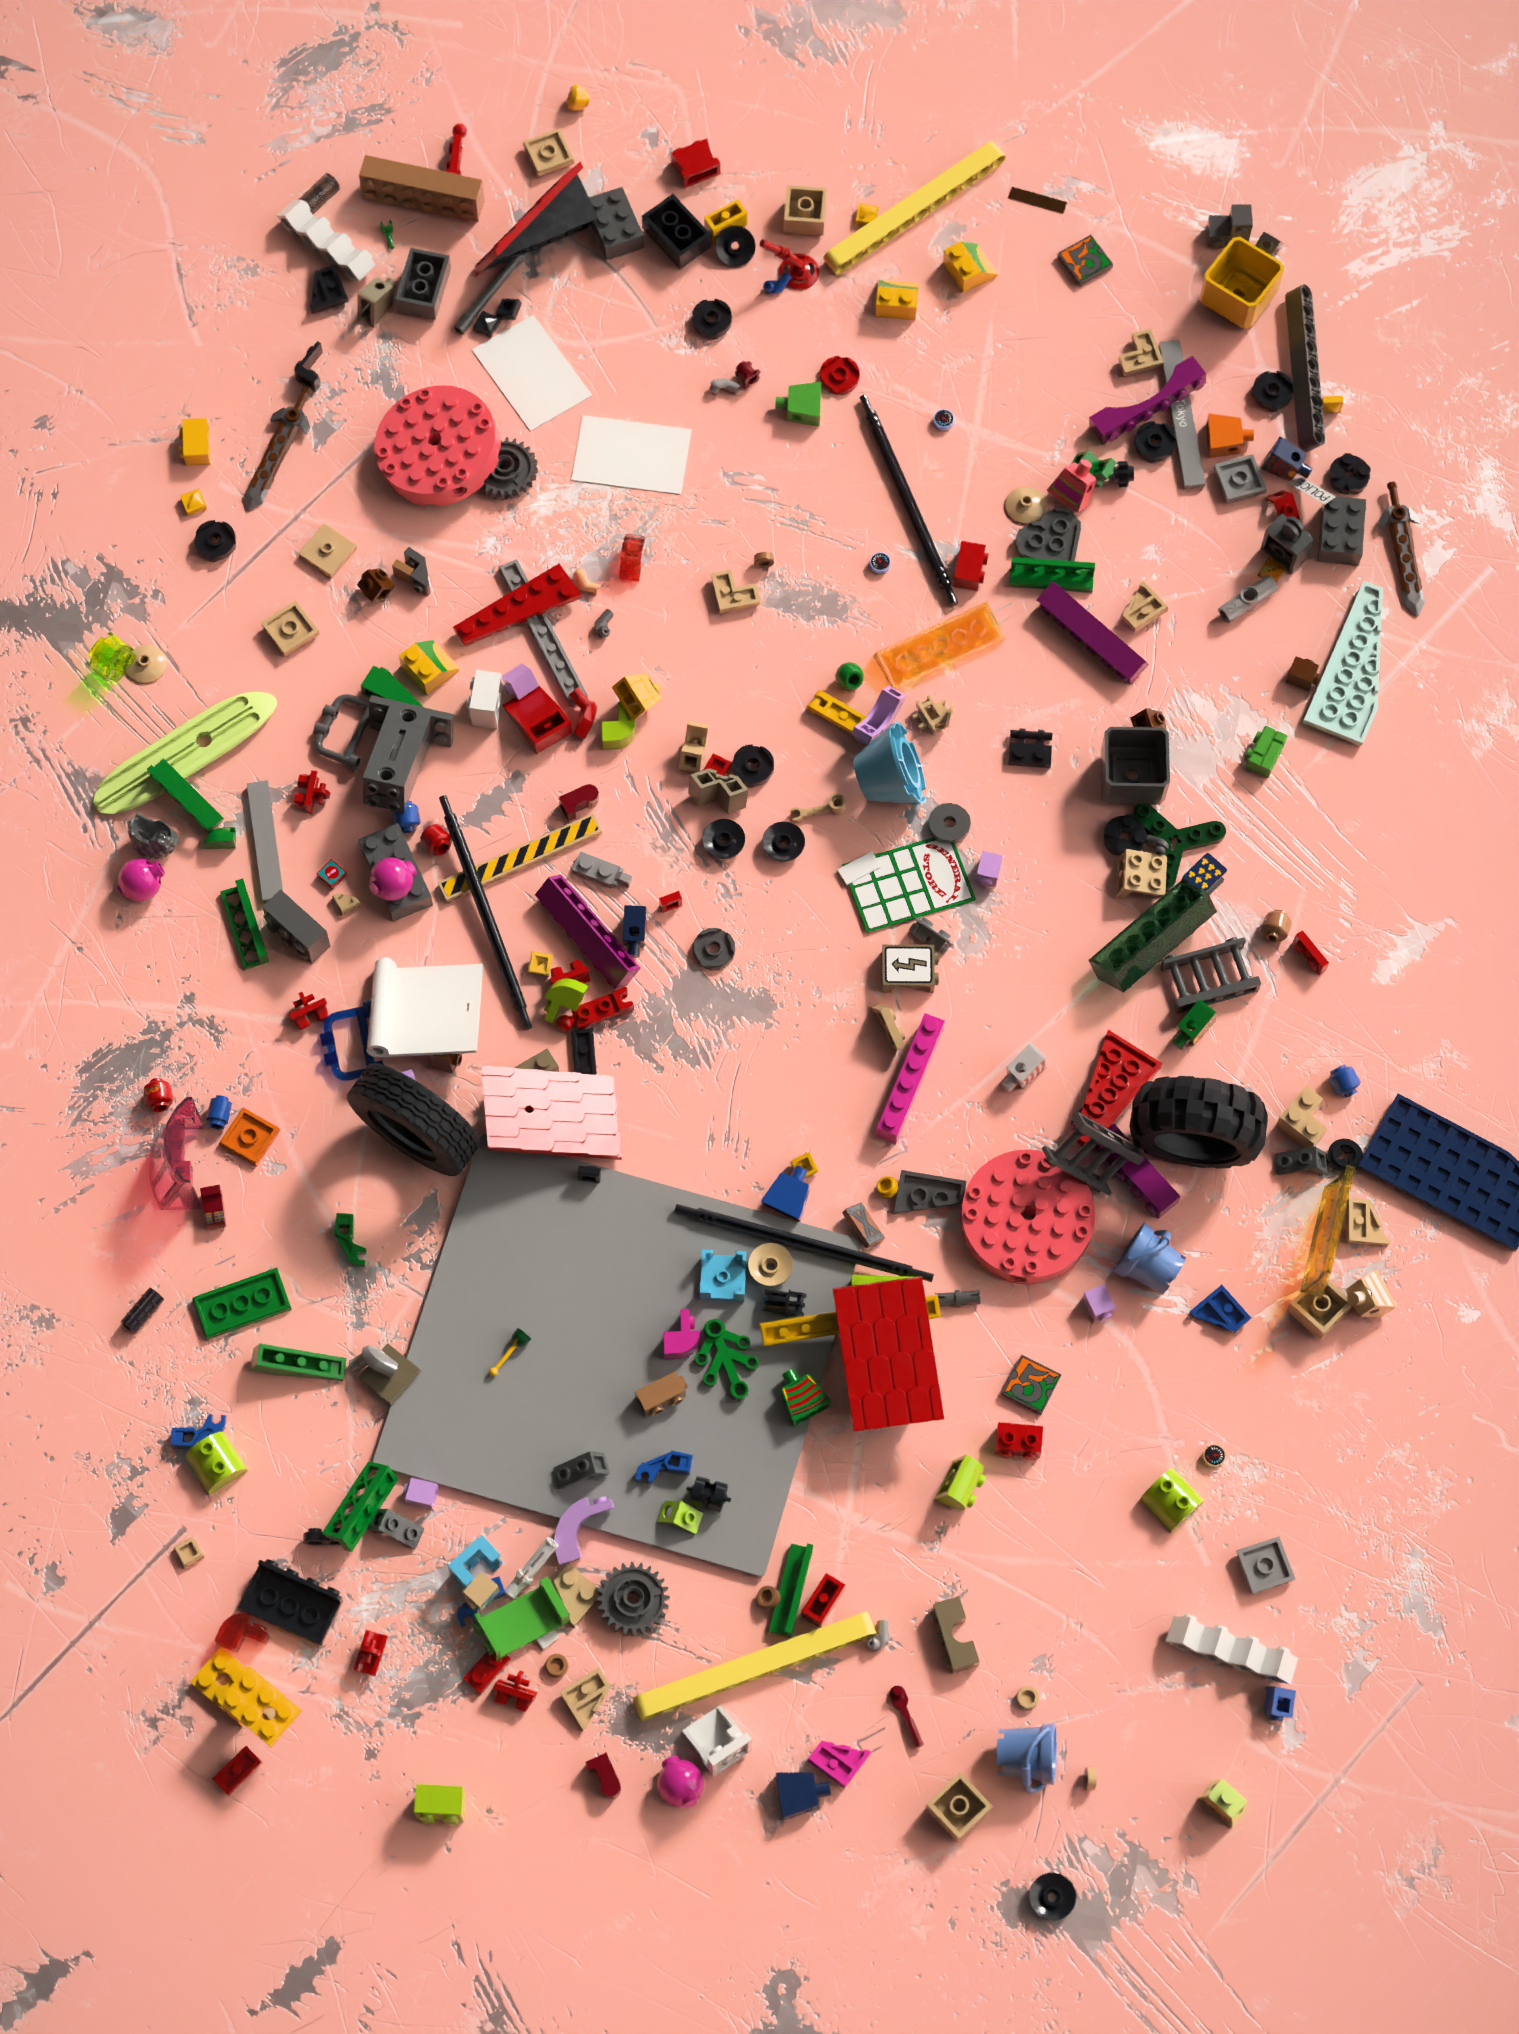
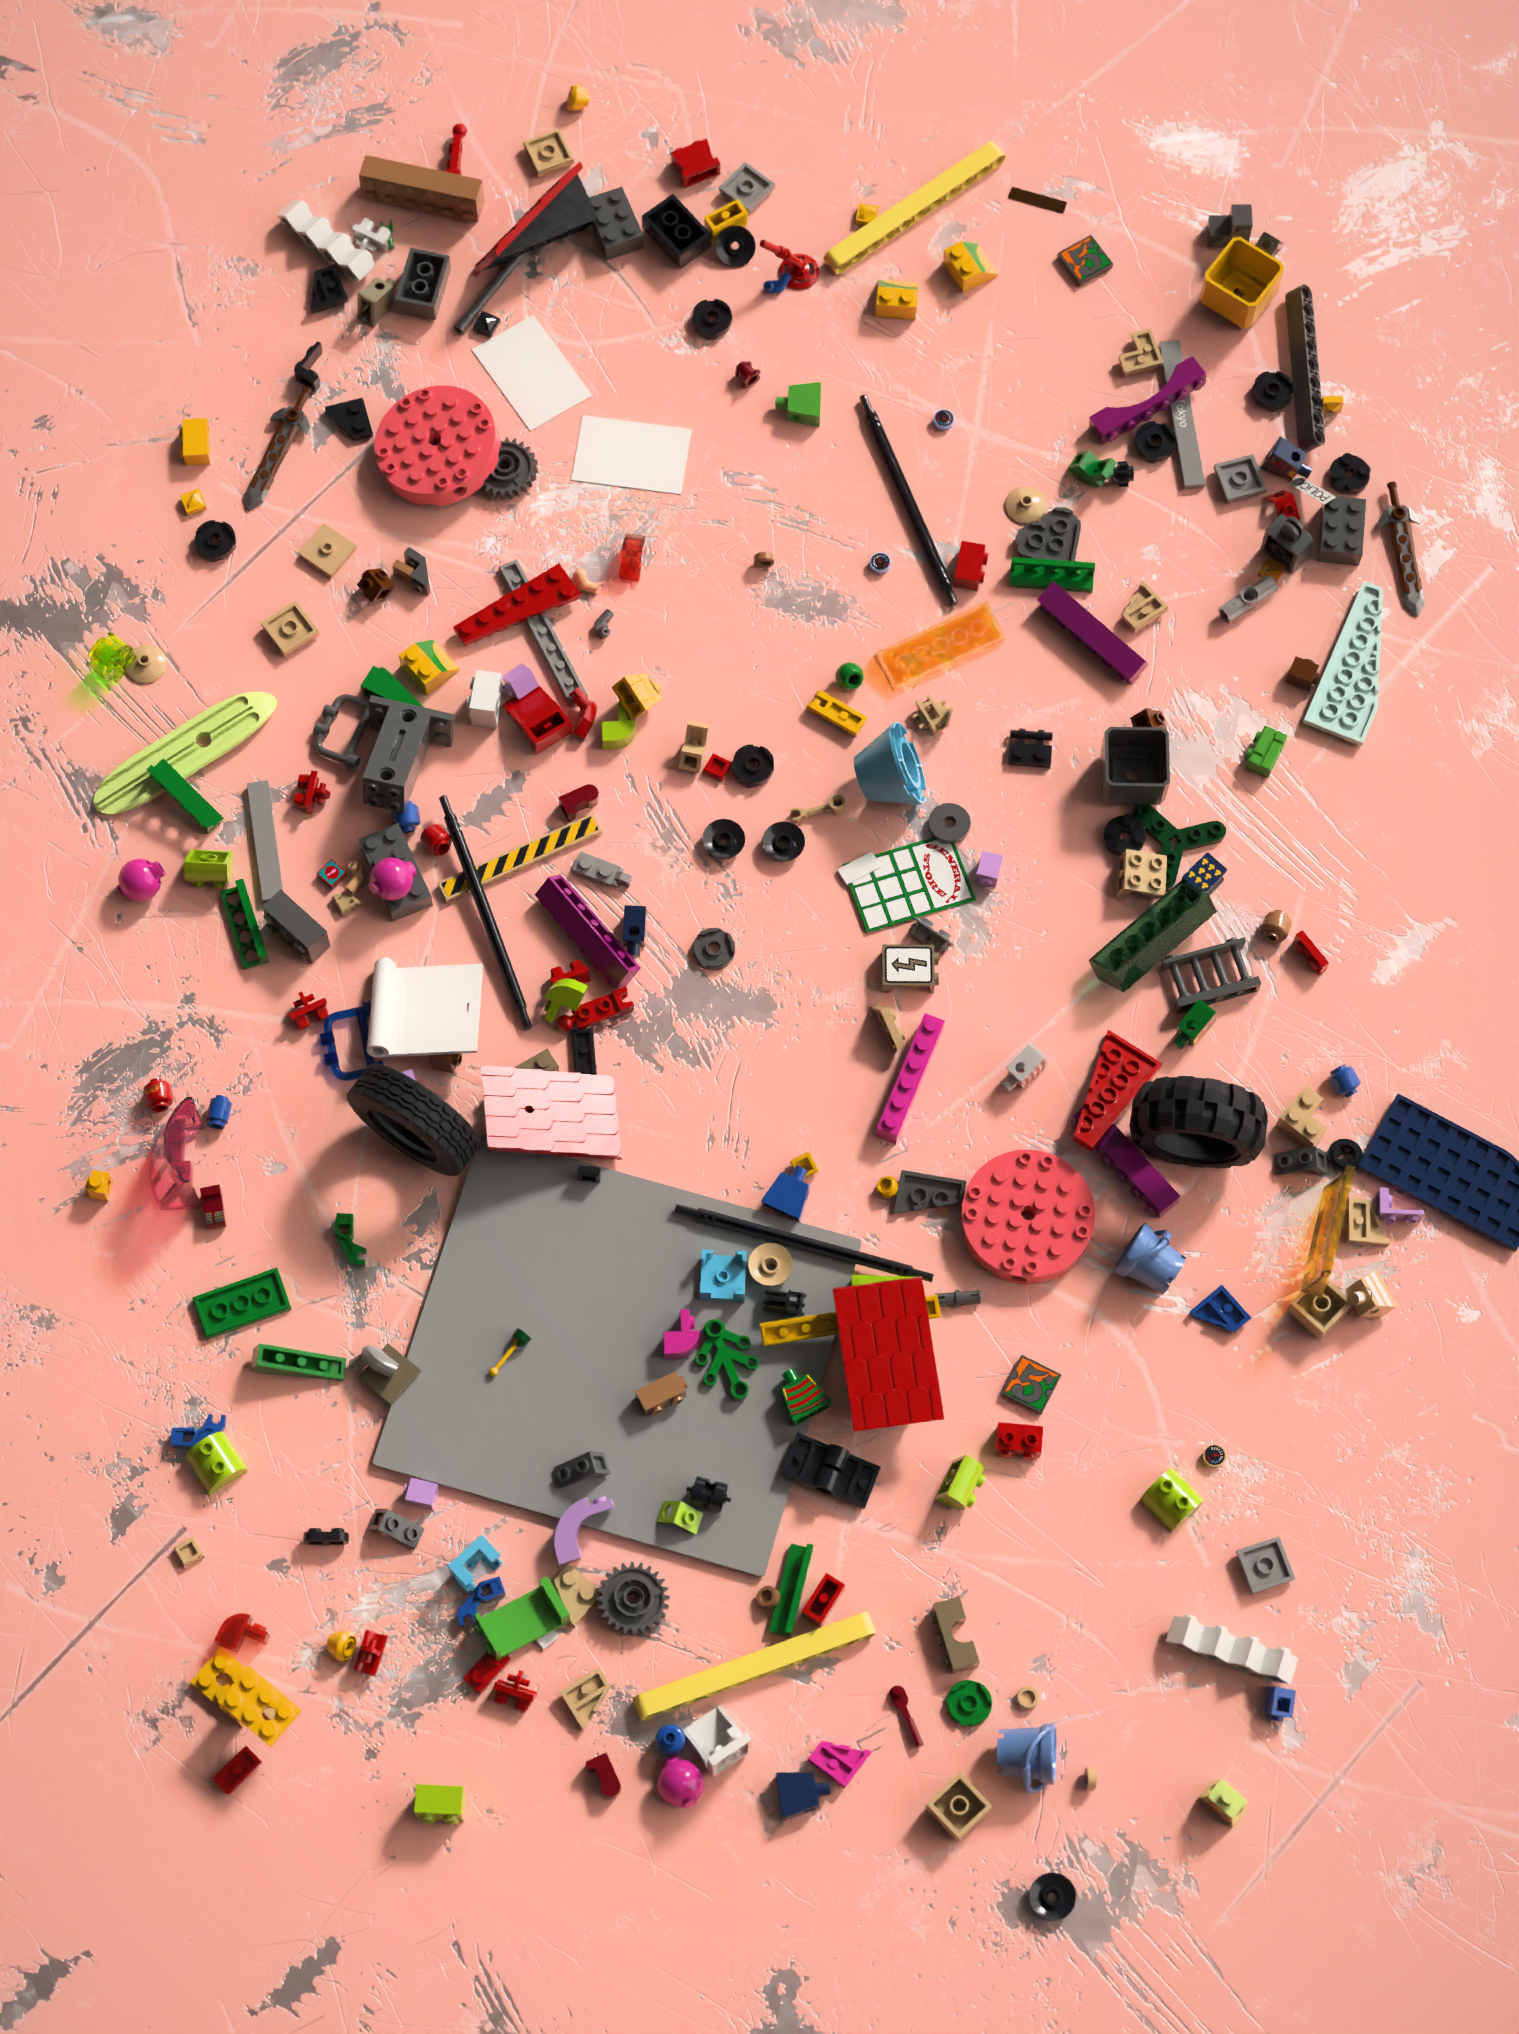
black axle [120,1287,164,1334] -> none
dark grey hair [128,813,179,859] -> none
green brick [202,827,236,849] -> none
orange tile [219,1107,281,1166] -> none
black bracket [238,1559,344,1647] -> none
clear smoke brick [298,173,340,215] -> none
green fence [321,1461,398,1552] -> none
tan brick [463,1571,500,1611] -> none
black tile [495,299,522,320] -> none
white pin [505,1537,558,1599] -> none
yellow tile [527,951,553,977] -> none
medium nougat tile [545,1654,569,1678] -> none
blue piece [635,1450,693,1484] -> none
red tile [659,891,682,913] -> none
dark tan brick [688,769,749,814] -> none
light grey arm [709,378,740,394] -> none
tan plate [711,569,761,614] -> none
tan brick [784,185,827,236] -> none
red tile [819,356,860,395] -> none
tile [842,1202,885,1249] -> none
lavender arch [851,686,907,745] -> none
light grey arm [866,1620,889,1652] -> none
dark grey fence [1042,1111,1144,1196] -> none
coral torso [1047,459,1096,513] -> none
lavender brick [1082,1284,1116,1322] -> none
dark grey arm [1145,835,1169,855] -> none
orange torso [1206,414,1254,458] -> none
none -> yellow brick [85,1170,113,1202]
none -> lime brick [184,849,234,888]
none -> black wing [324,397,373,441]
none -> yellow cone [327,1631,357,1662]
none -> light nougat arm [345,861,365,894]
none -> white hips [352,218,391,252]
none -> blue head [655,1724,686,1757]
none -> light grey plate [719,161,776,214]
none -> black plate [780,1432,881,1510]
none -> green tile [946,1680,992,1727]
none -> lavender bracket [1376,1188,1424,1224]

